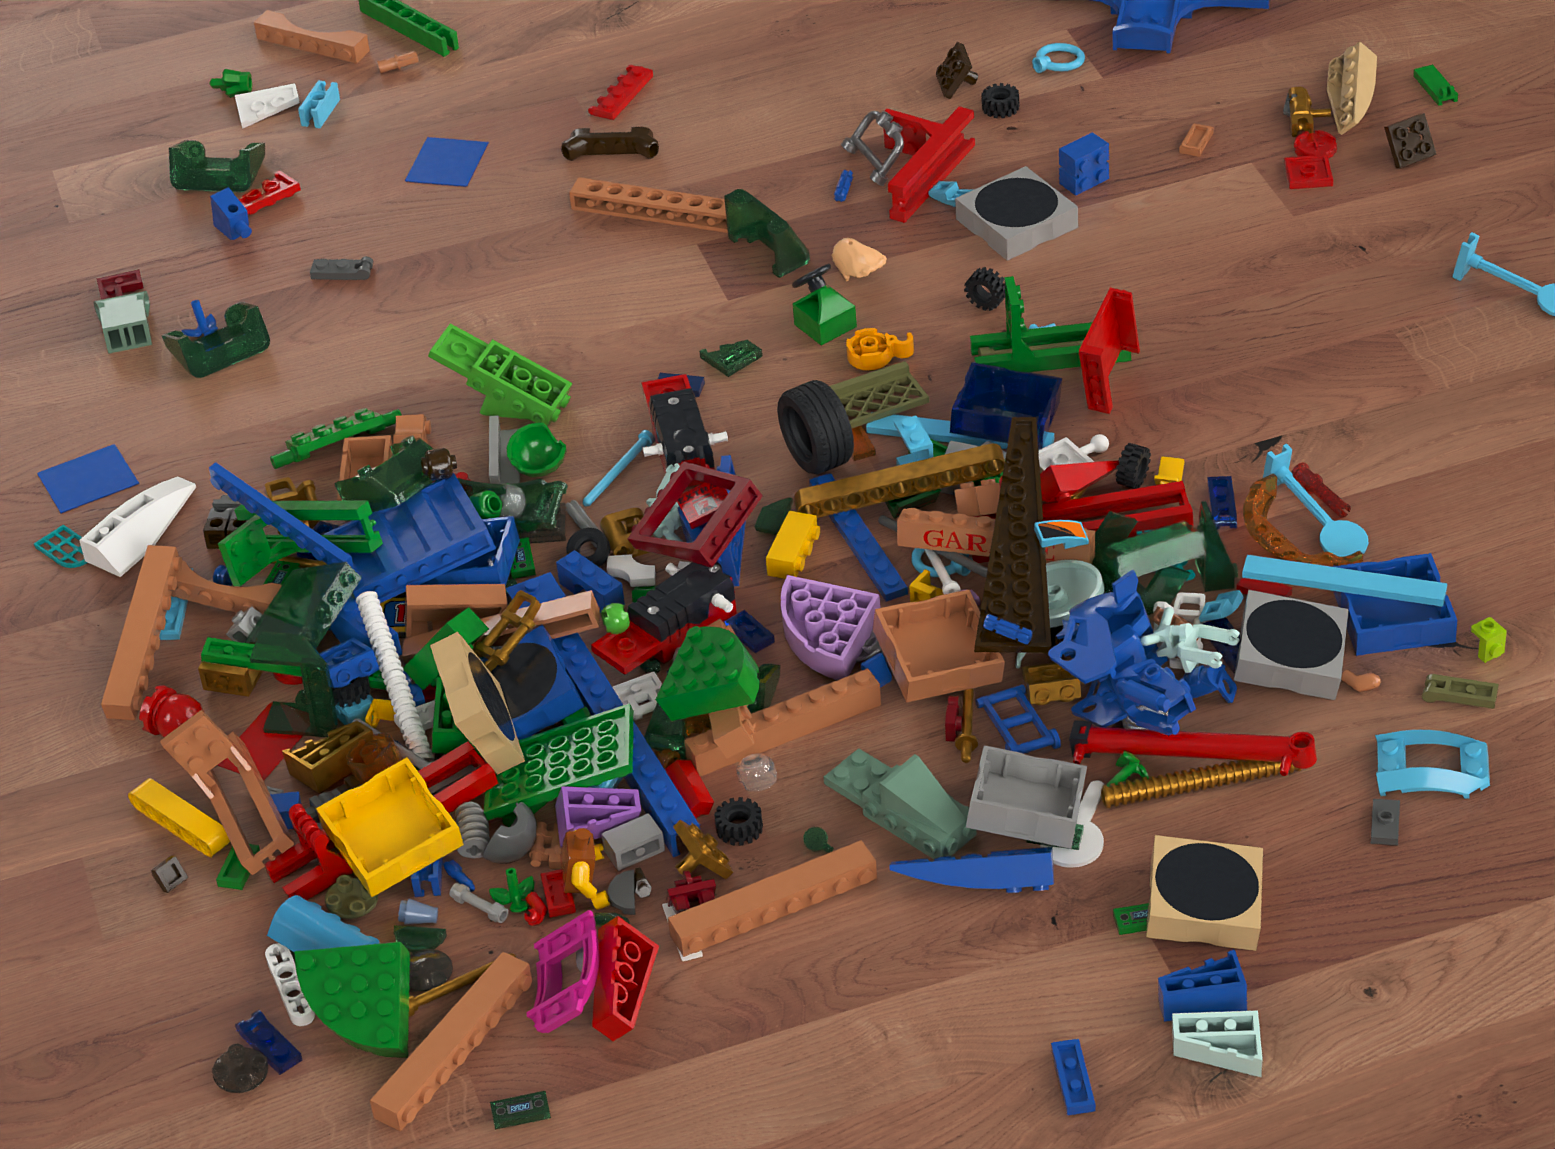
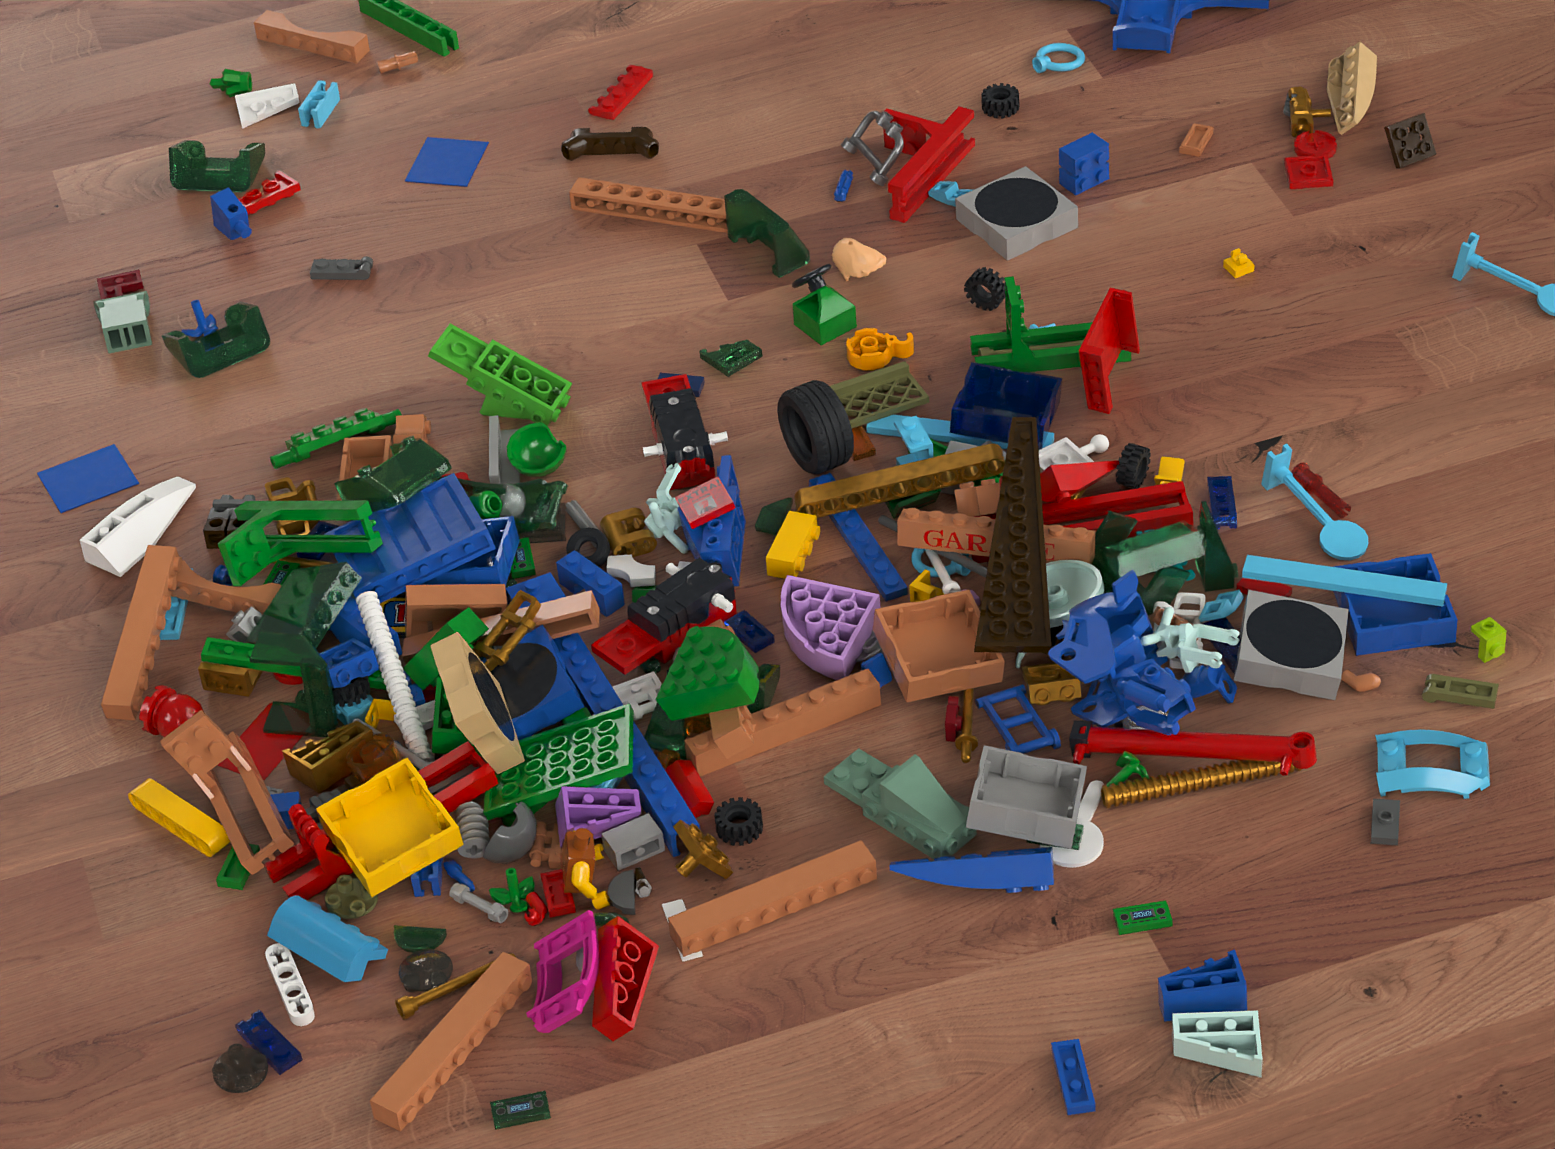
teal window [34,524,88,568] -> none
dark brown tile [151,855,188,893] -> none
blue plate [209,462,354,578] -> none
green brick [295,942,410,1058] -> none
sand blue cone [398,898,439,925] -> none
dark brown head [421,448,457,481] -> none
medium azure bar [583,430,655,507] -> none
bright green piece [601,603,630,634] -> none
dark red windscreen [627,462,763,567] -> none
dark red hips [666,870,716,914] -> none
clear hair [736,753,777,791] -> none
clear green piece [803,826,834,854] -> none
dark brown plate [935,42,978,99] -> none
blue axle [983,614,1033,644] -> none
slope [1034,520,1089,549] -> none
tile [1146,835,1263,951] -> none
clear orange windscreen [1243,474,1363,567] -> none
green hinge [1413,64,1458,106] -> none
none -> yellow tile [1223,248,1254,279]

